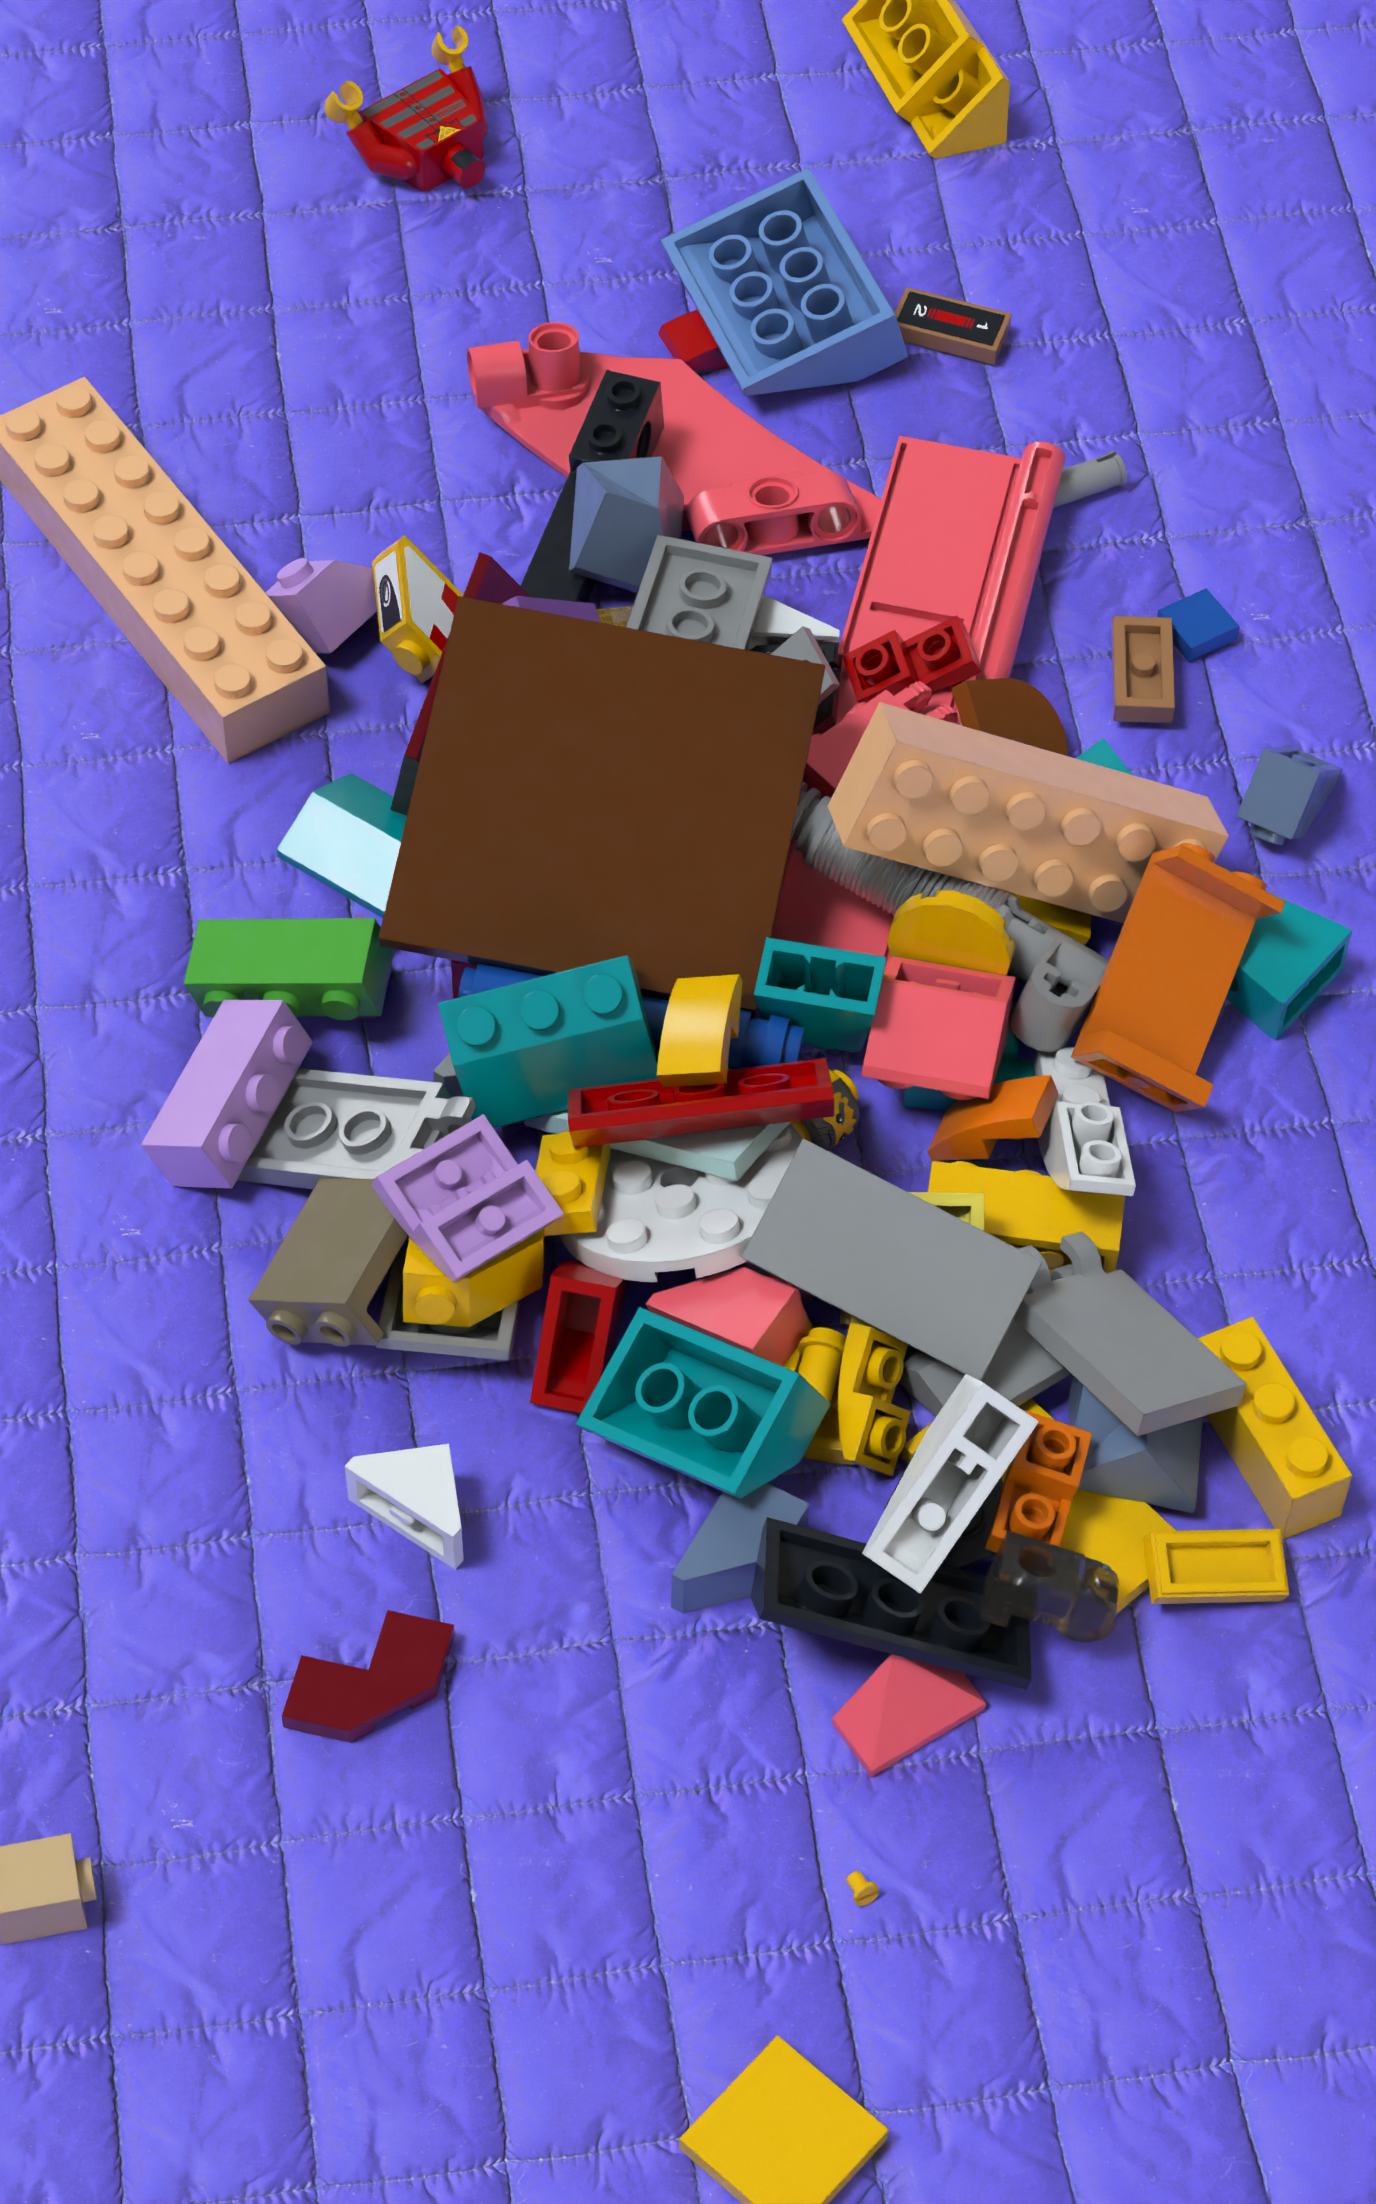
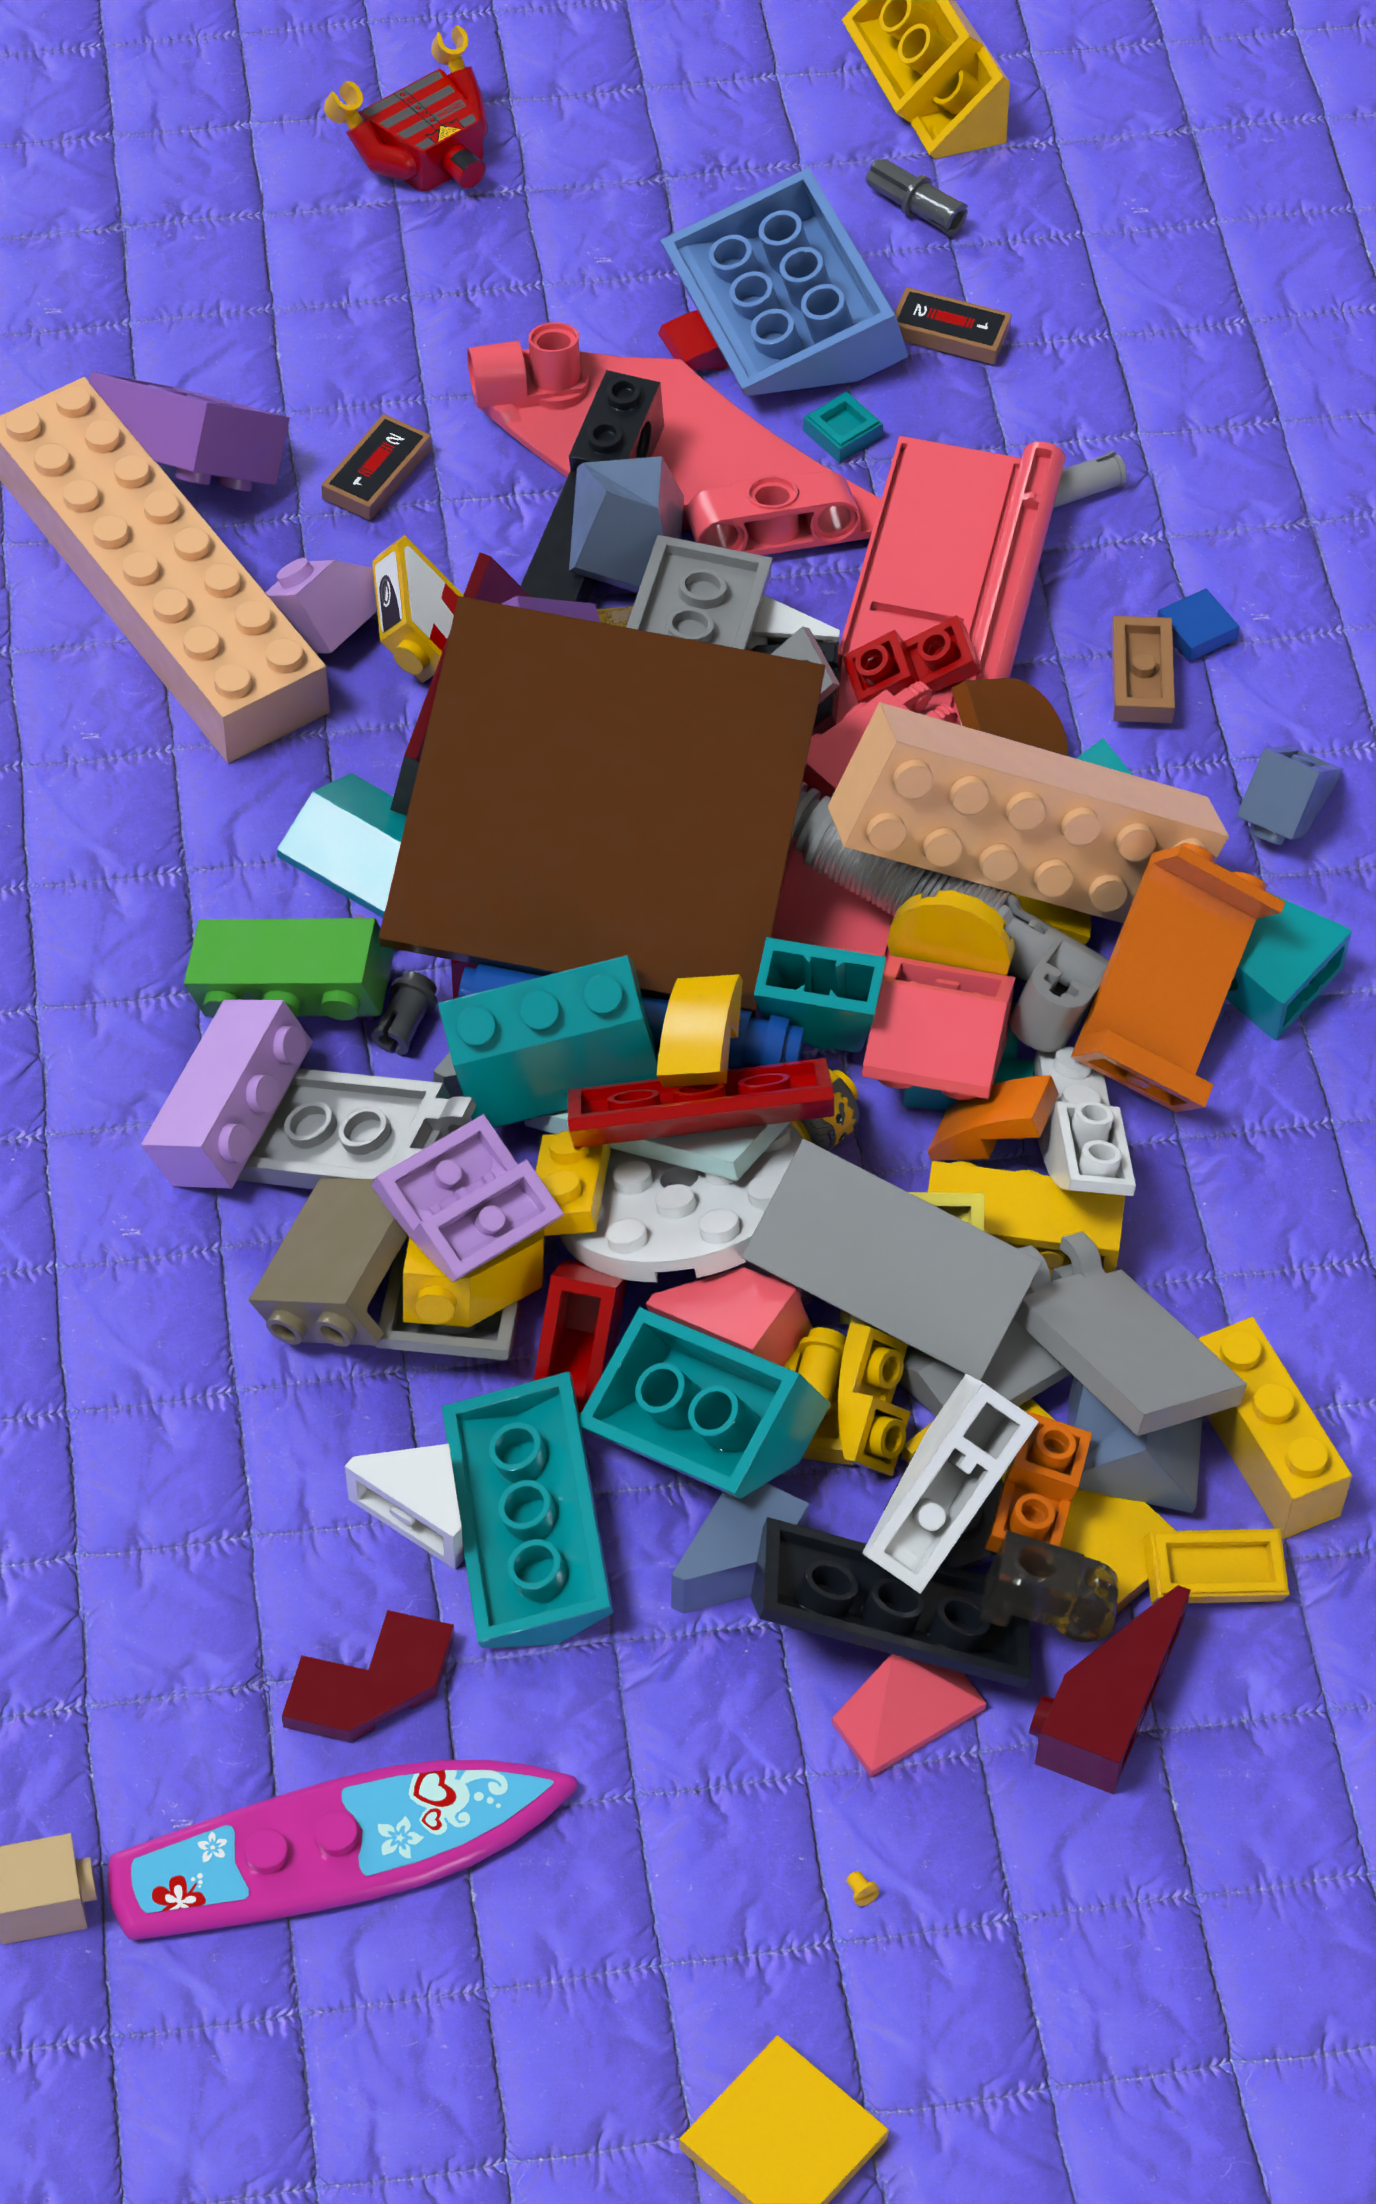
none -> medium lavender slope [89,371,290,492]
none -> piece [108,1760,578,1940]
none -> tile [321,414,432,521]
none -> dark grey pin [371,971,438,1055]
none -> teal slope [441,1371,614,1648]
none -> teal tile [803,391,883,463]
none -> dark grey axle [866,159,968,236]
none -> dark red slope [1029,1585,1191,1794]

